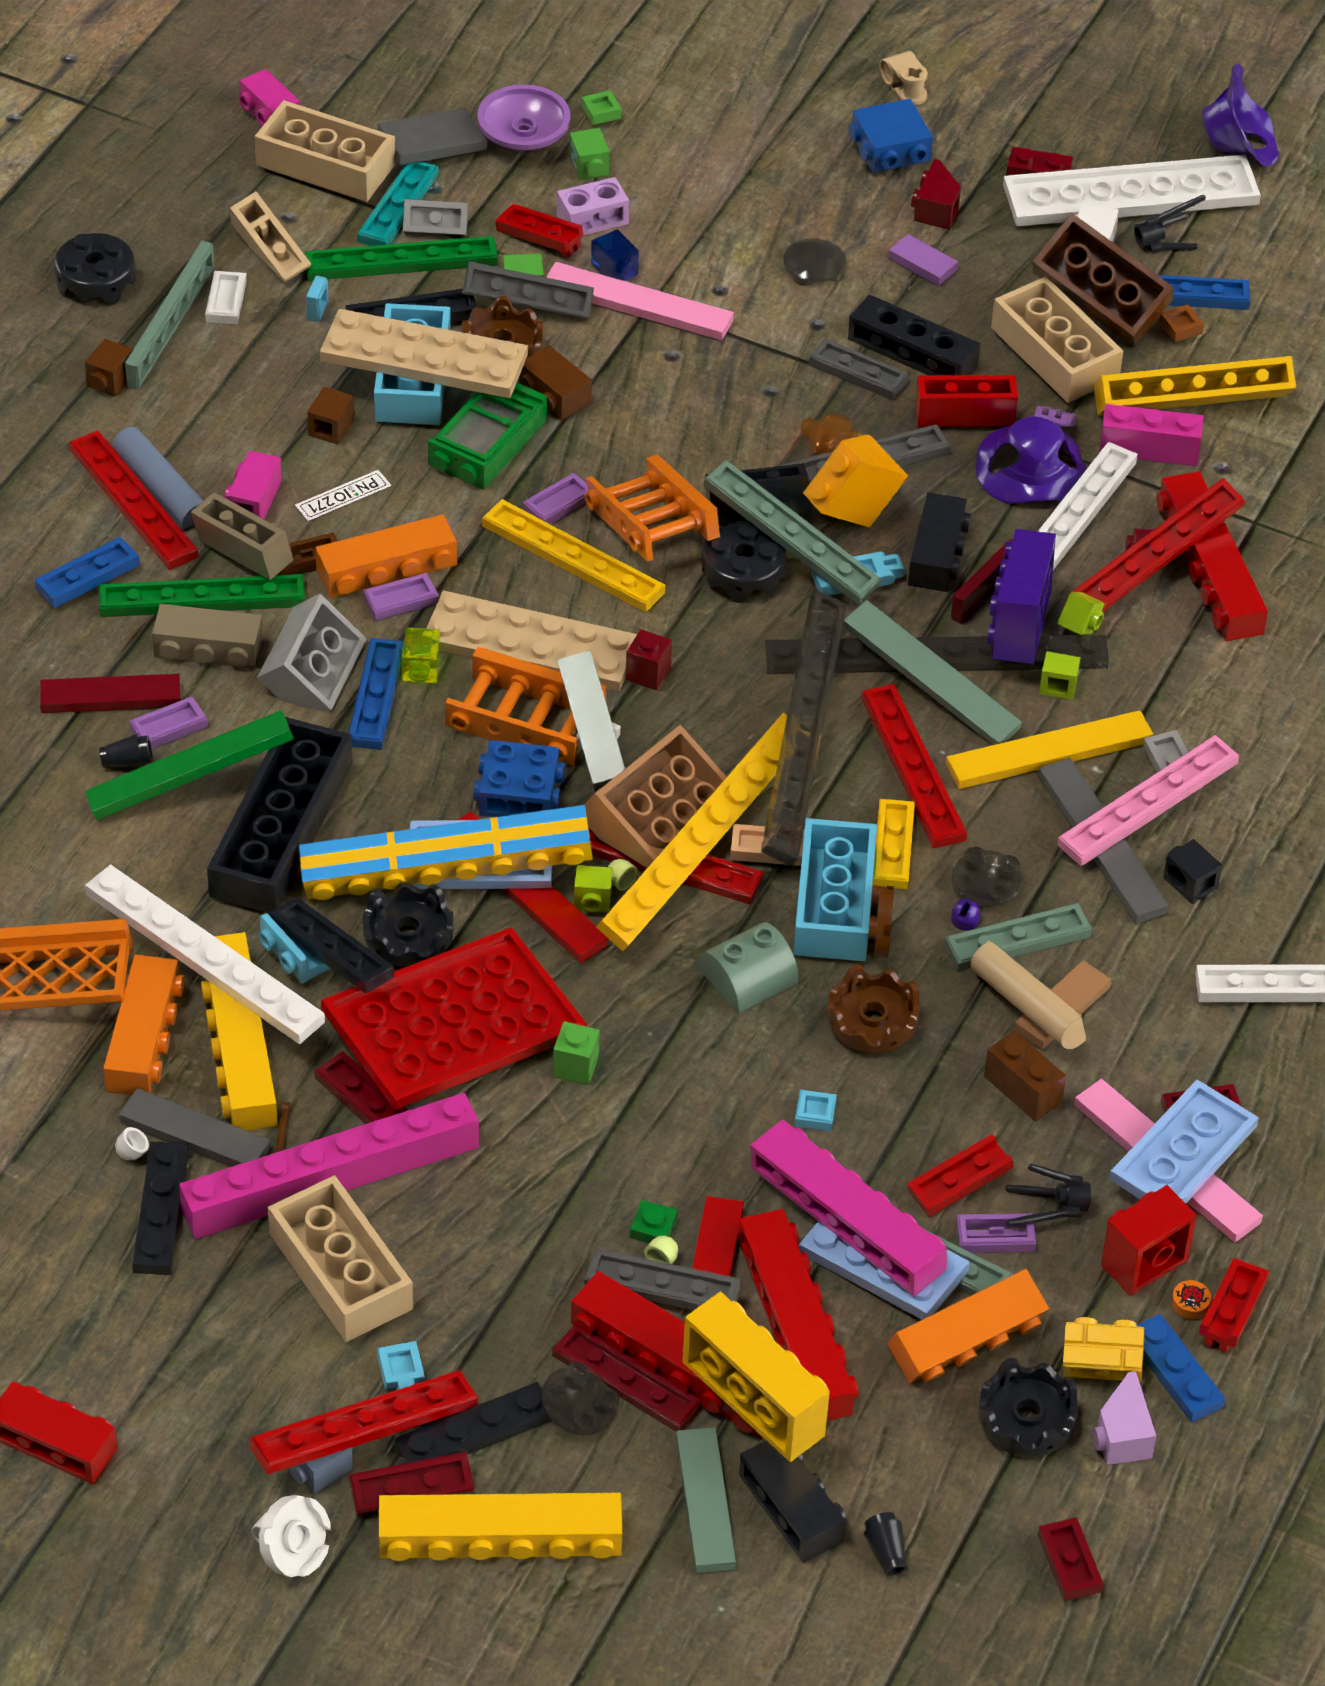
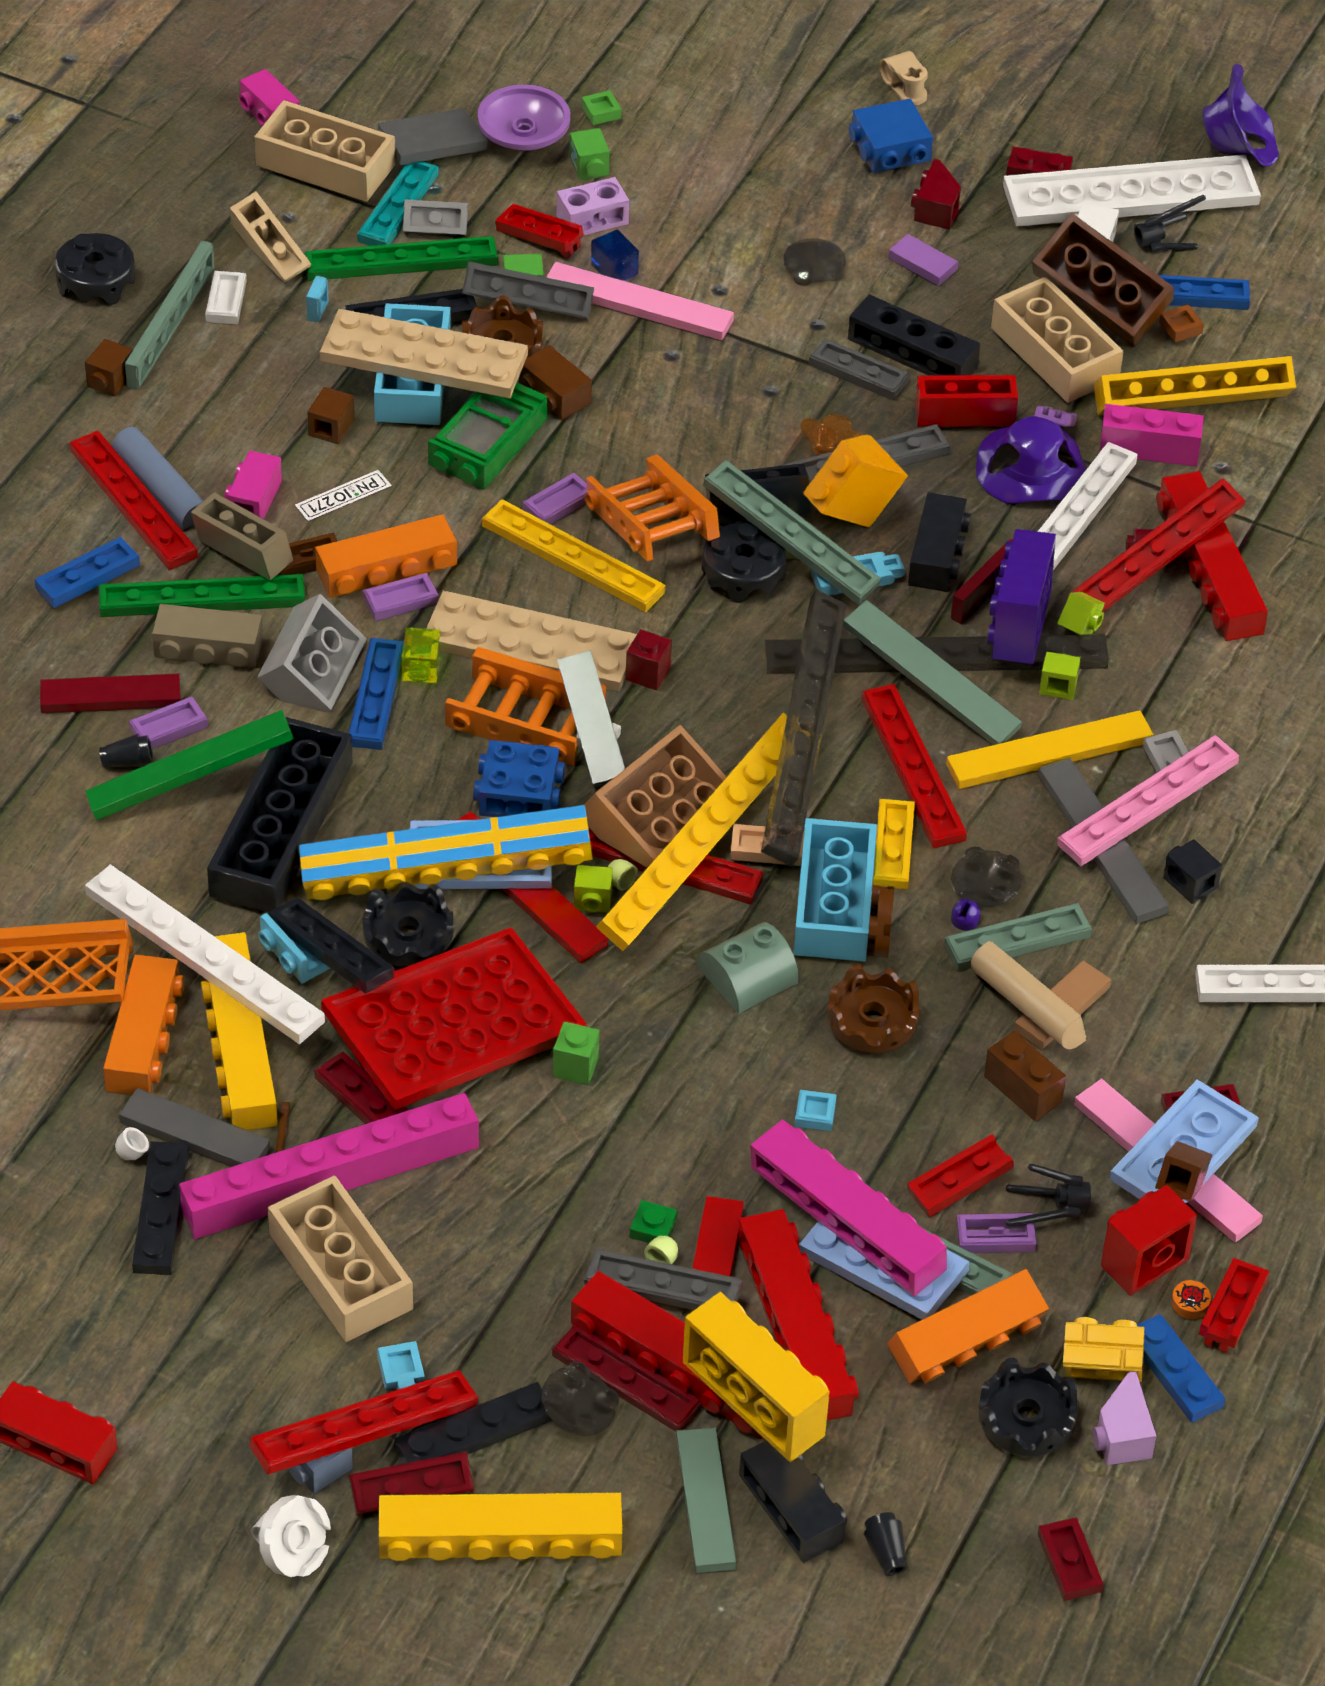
none -> reddish brown brick [1155,1141,1212,1202]

